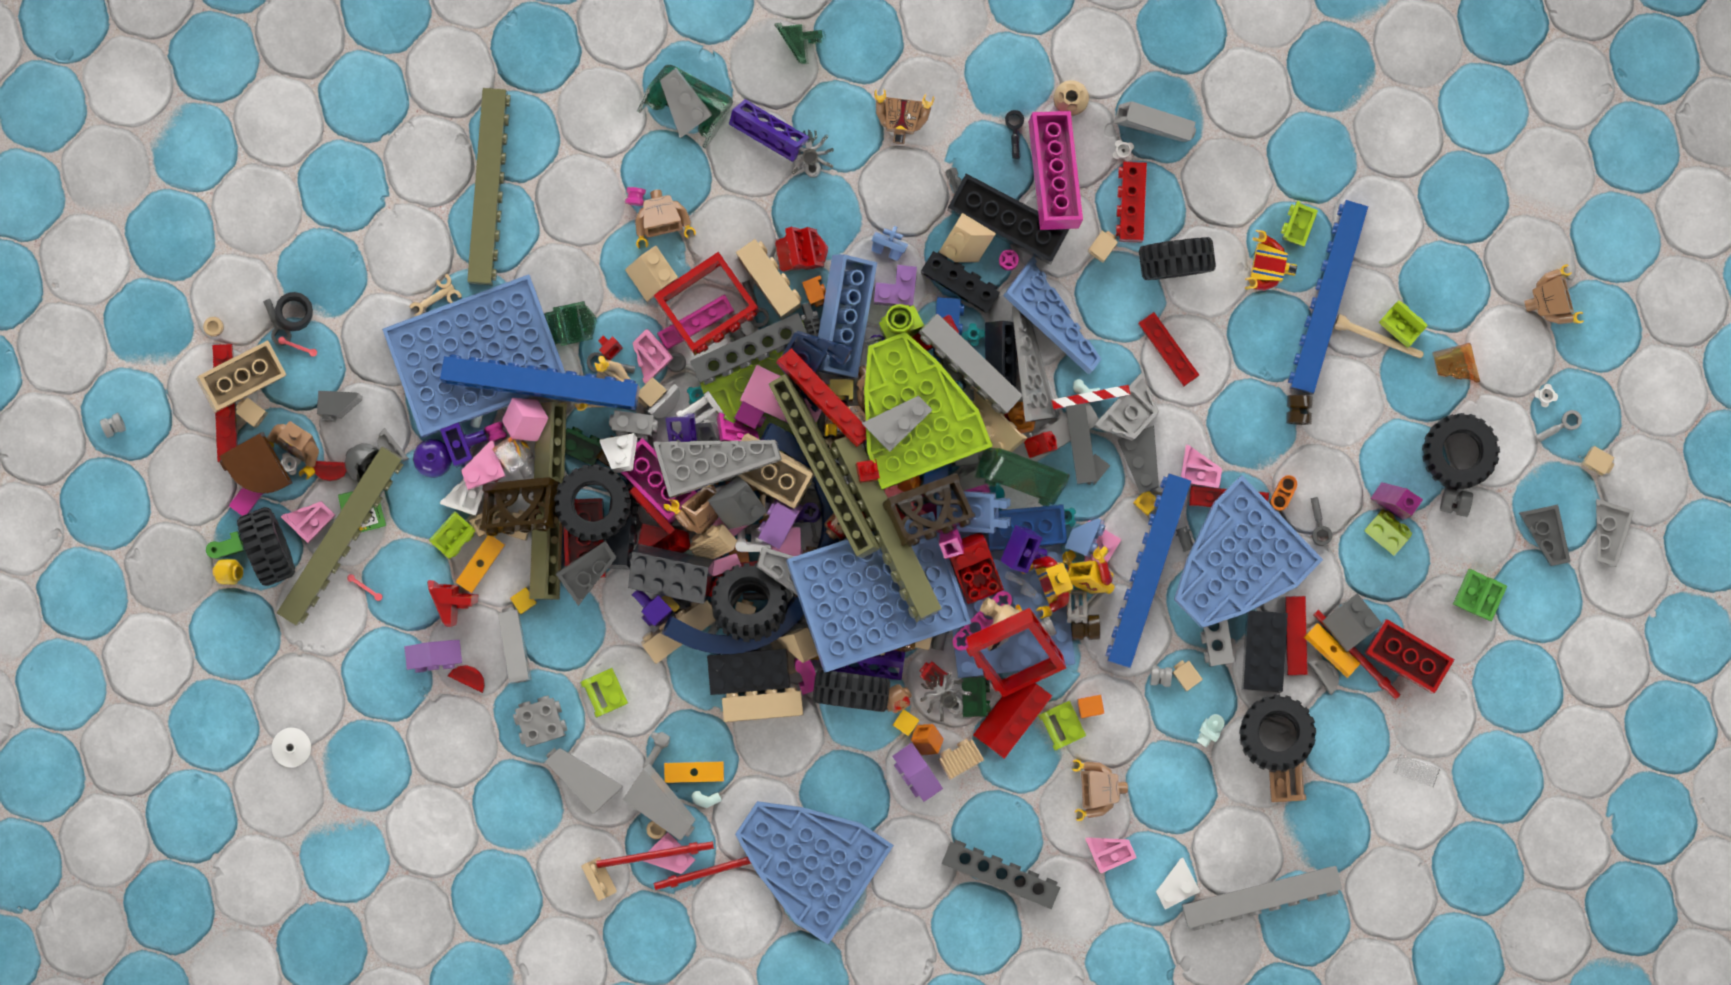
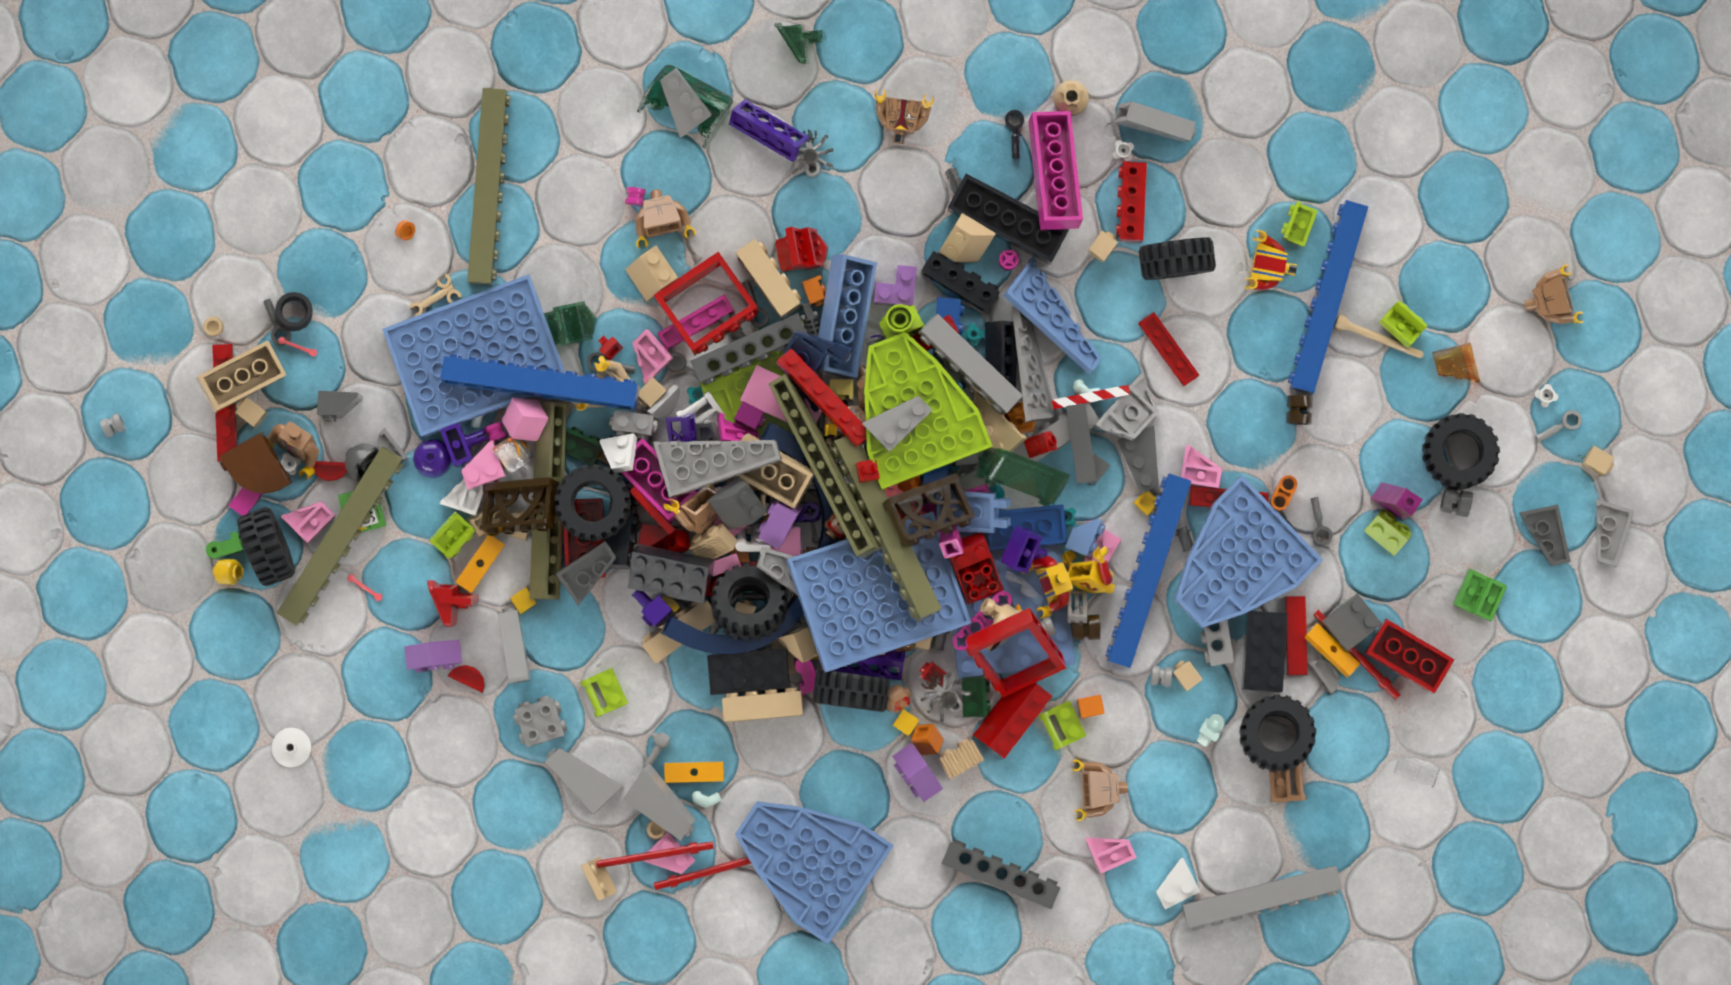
medium blue hips [871,226,908,261] -> none
none -> orange tile [395,220,415,241]

